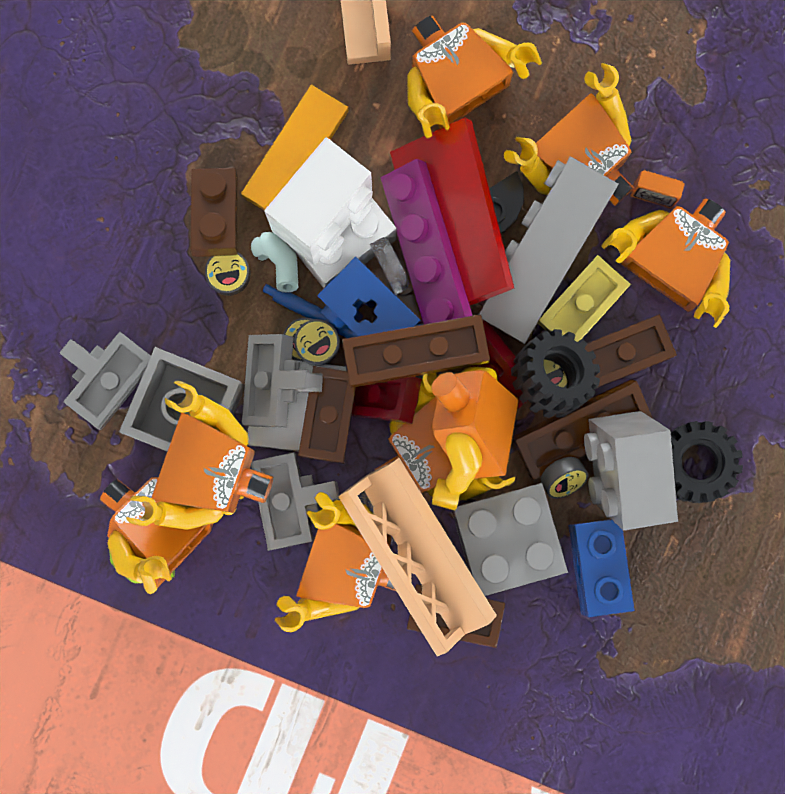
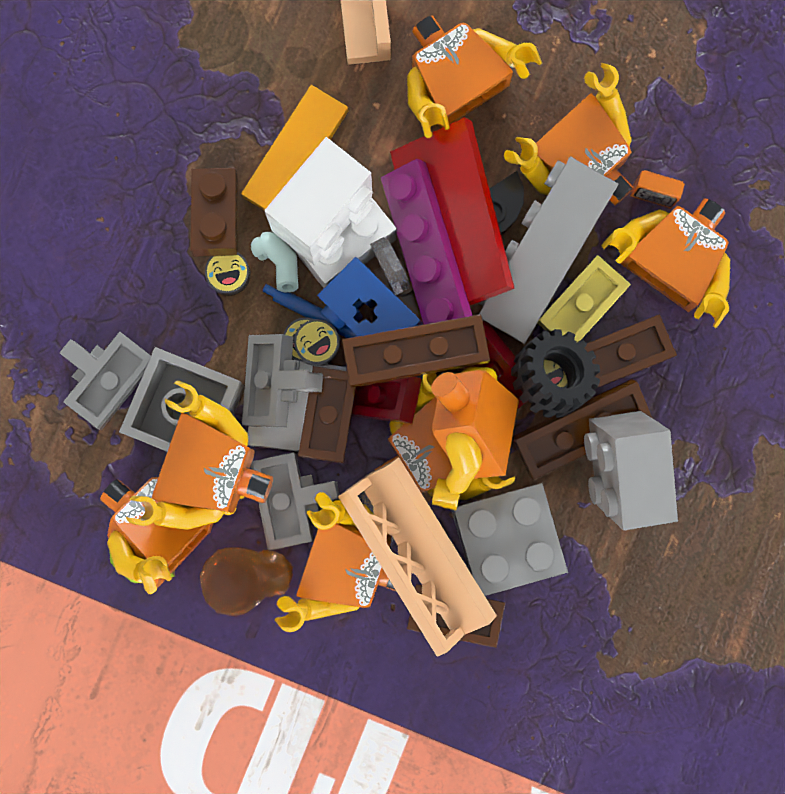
tile [541,457,588,498] -> none
blue brick [568,519,635,617] -> none
black tyre [671,421,743,503] -> none
none -> clear orange hair [200,547,293,616]

